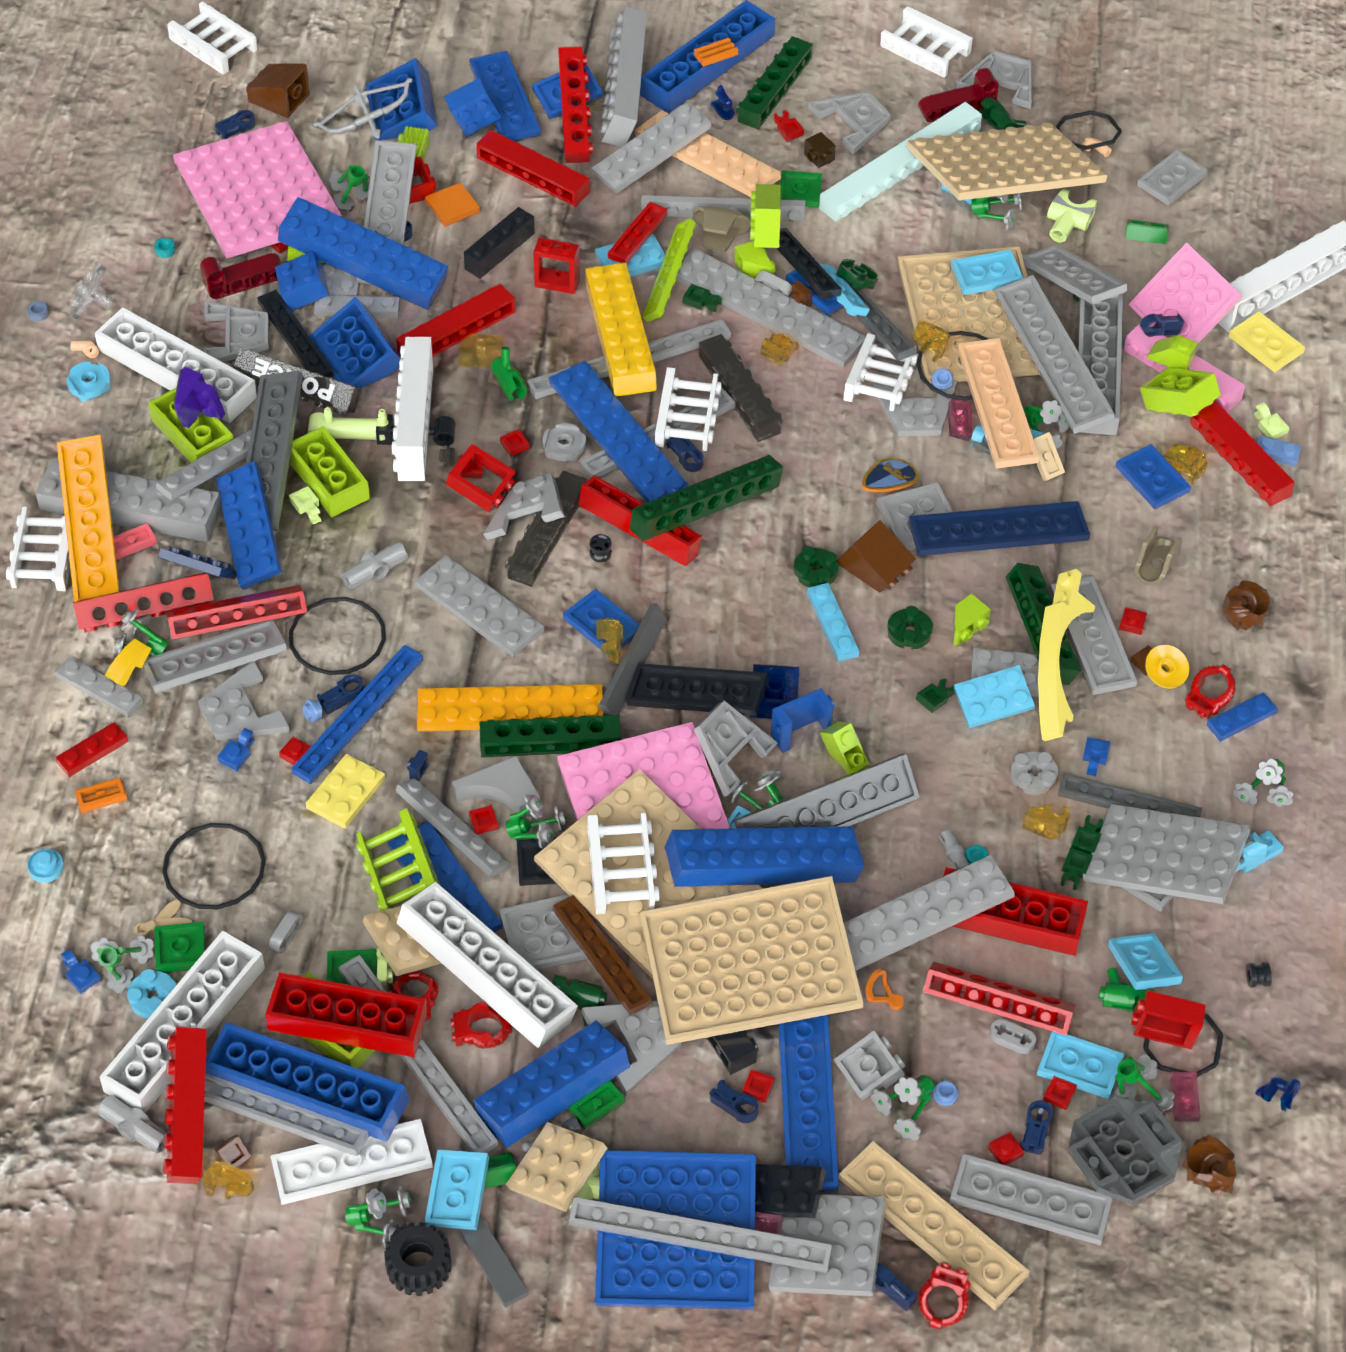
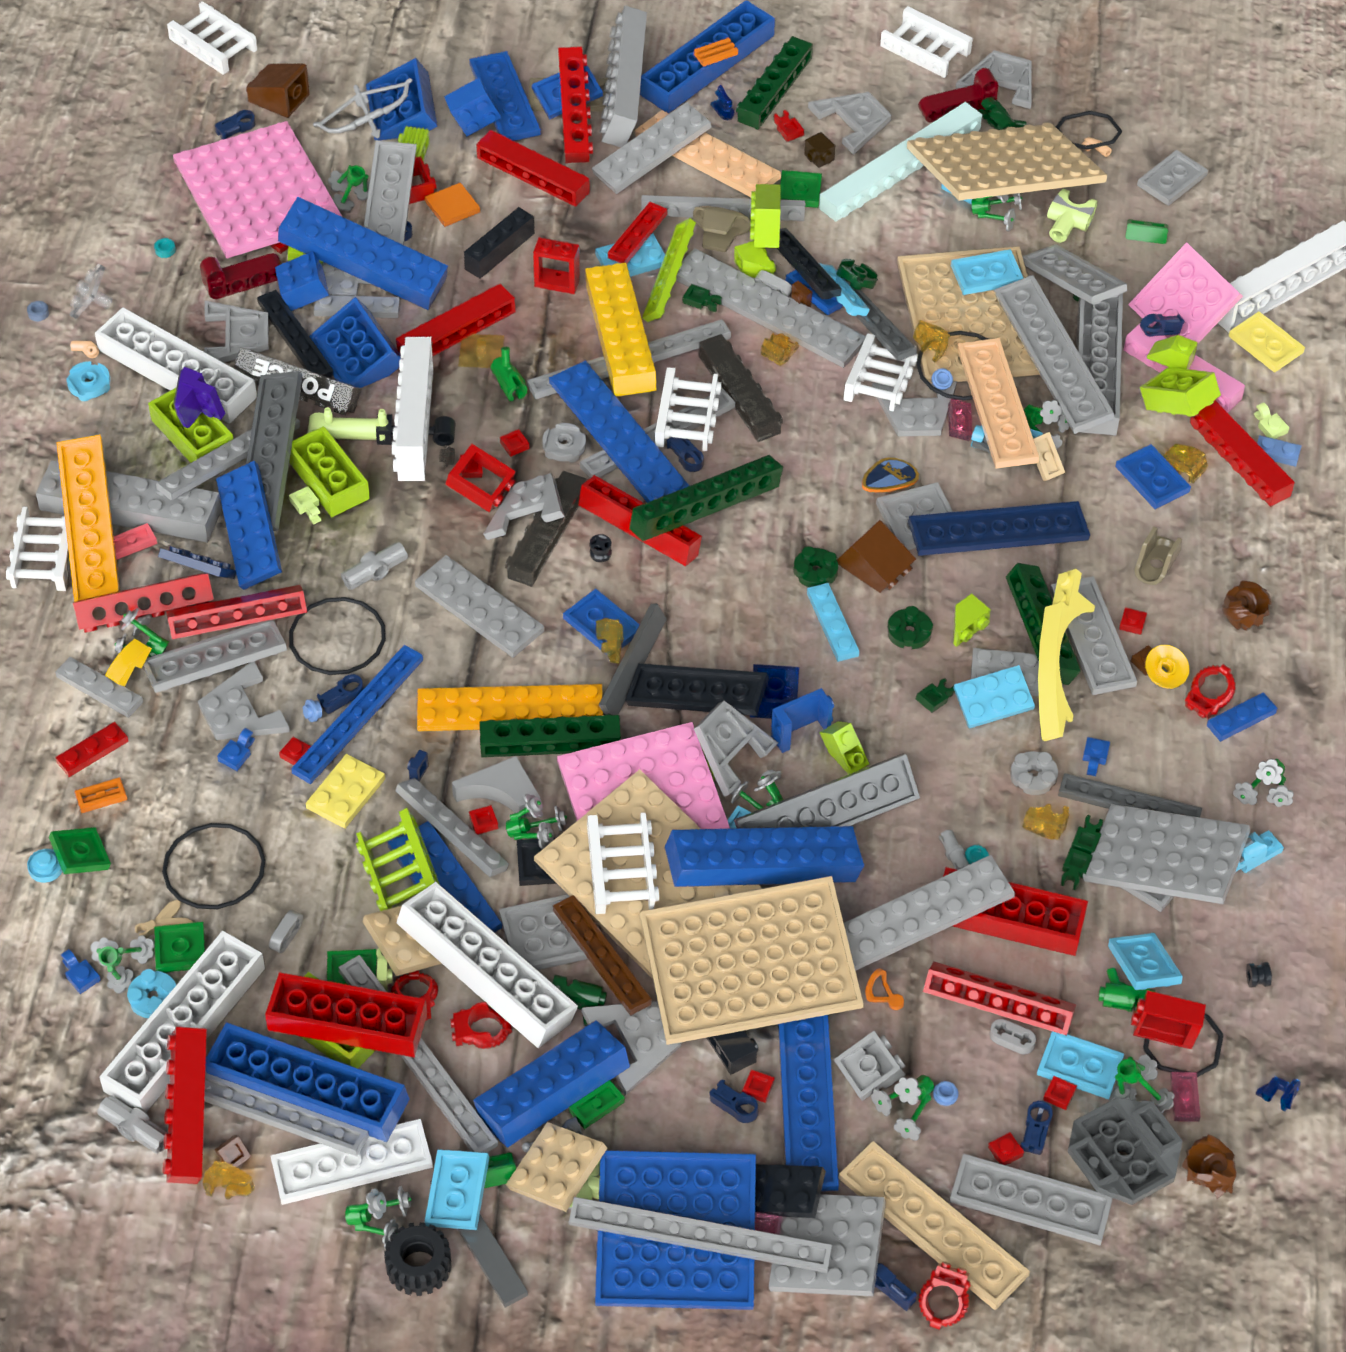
none -> green plate [49,827,111,875]

